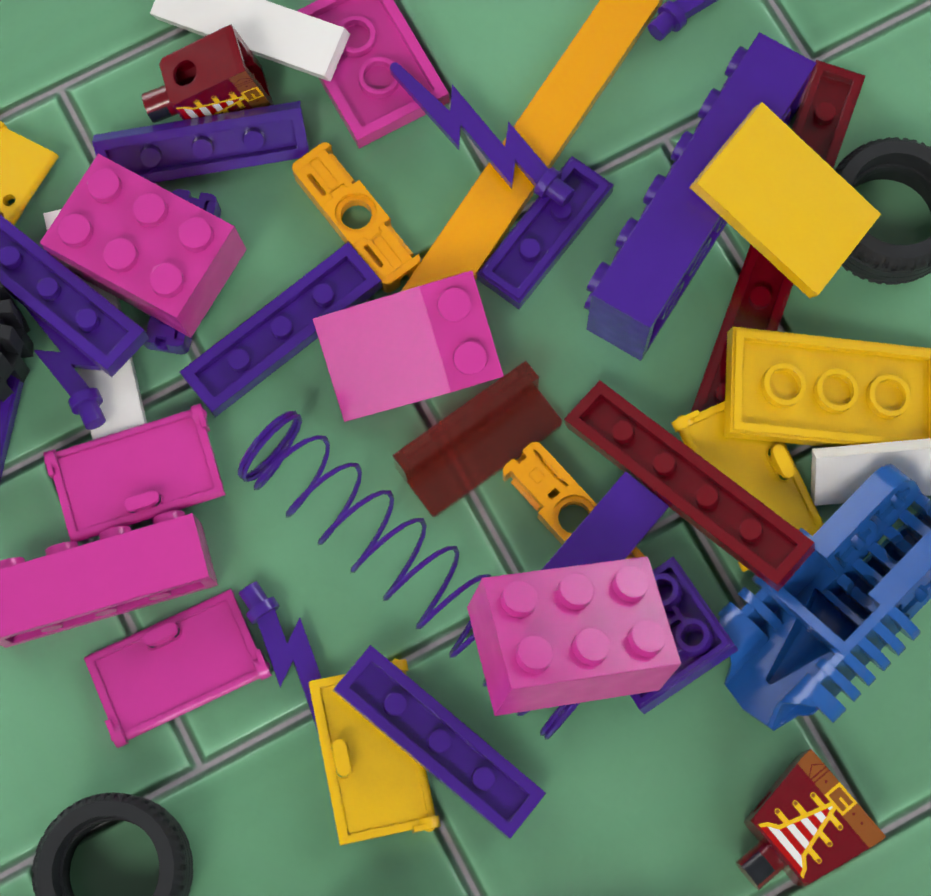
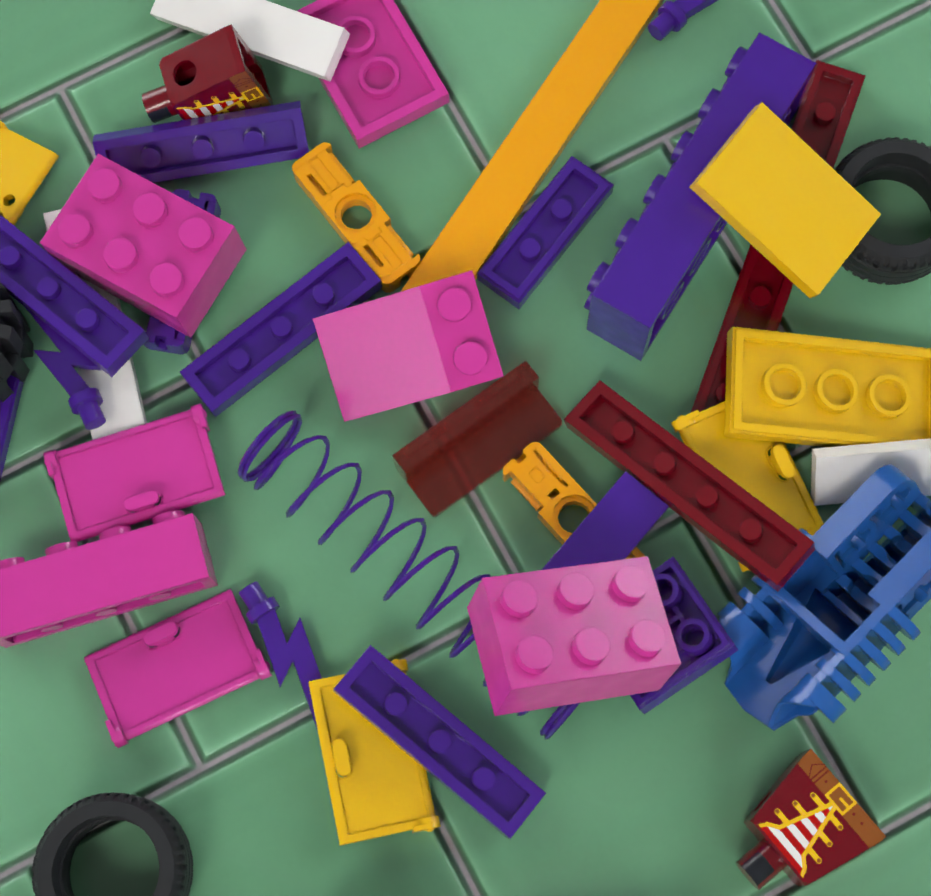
dark purple piece [390,62,575,207] -> none

